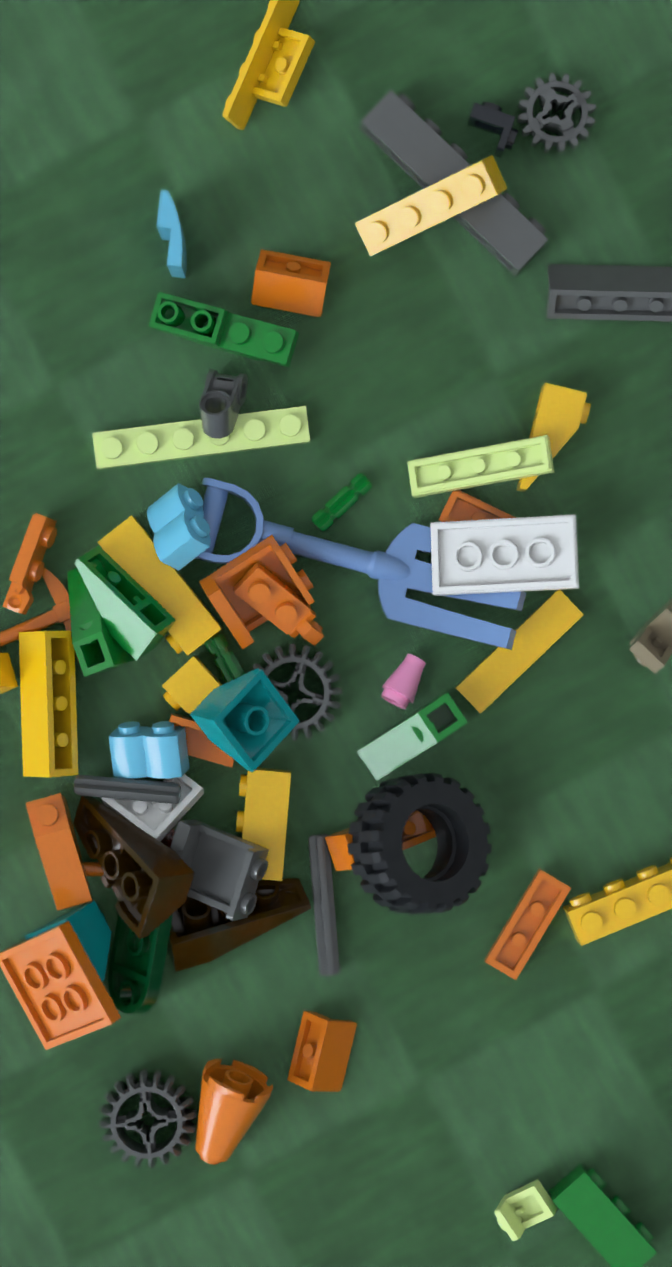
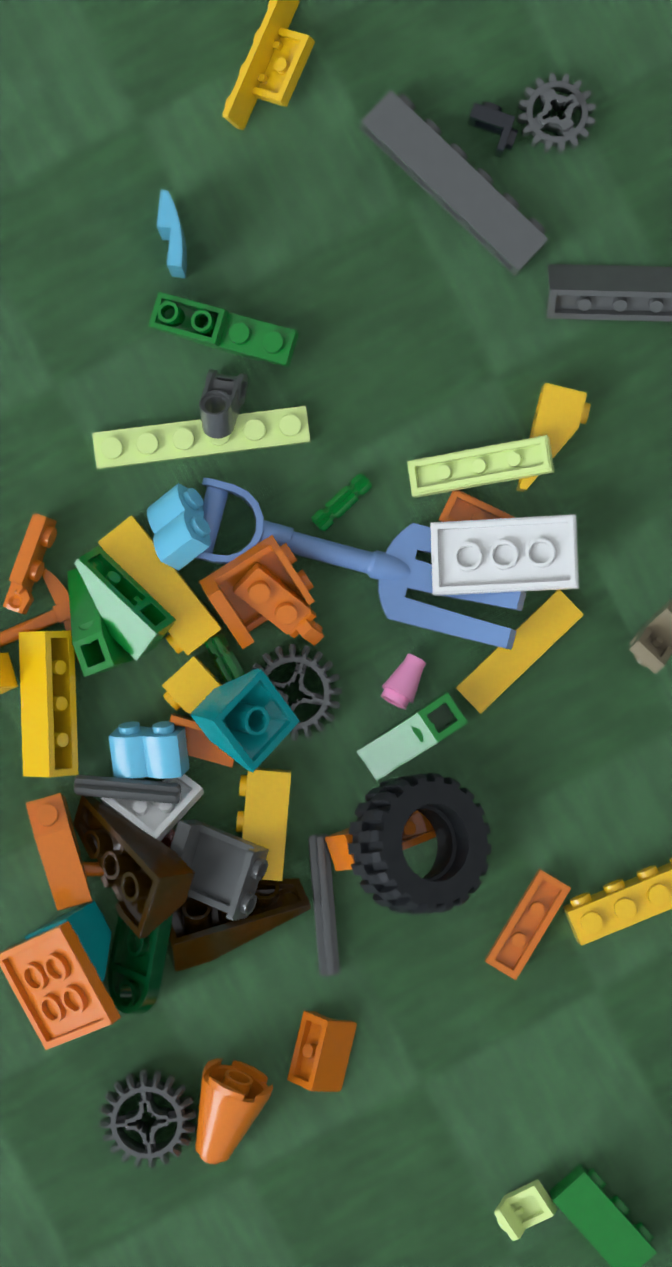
orange panel [251,249,331,317] -> none
yellow brick [355,155,508,256] -> none

